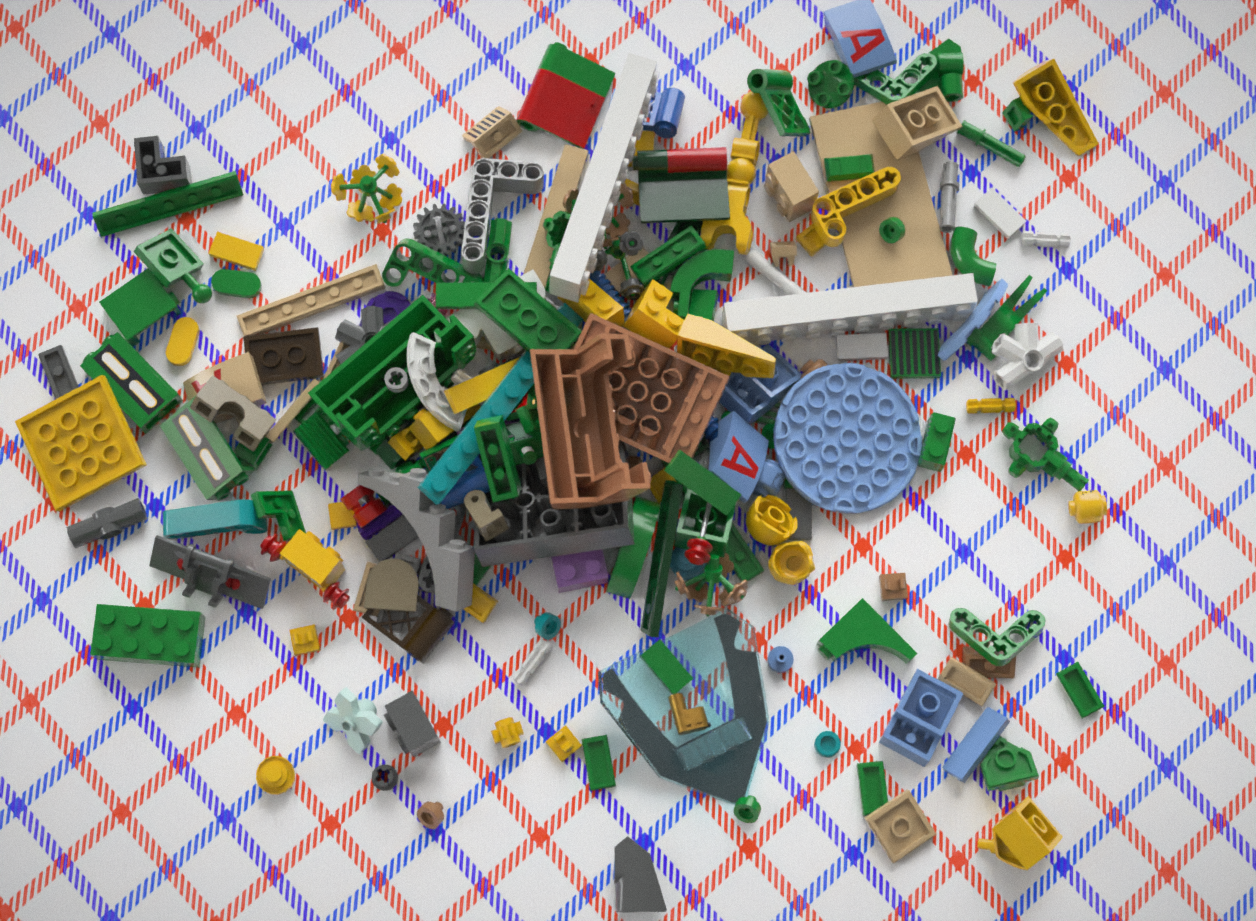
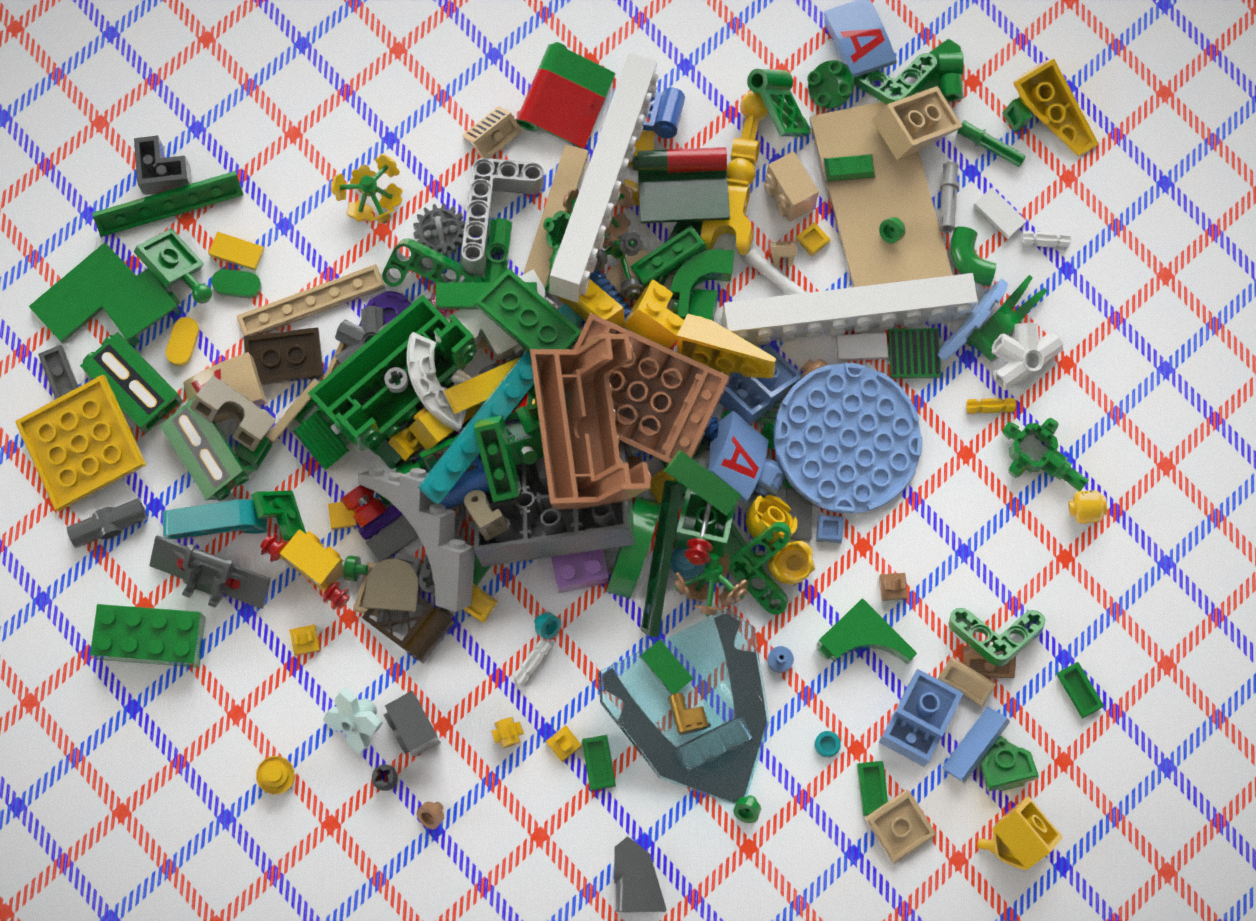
yellow beam [810,167,901,248] -> none
green brick [918,412,956,472] -> none
none -> green tile [28,242,136,343]
none -> green tile [343,555,369,582]
none -> green beam [729,522,791,615]
none -> medium blue tile [816,515,844,543]

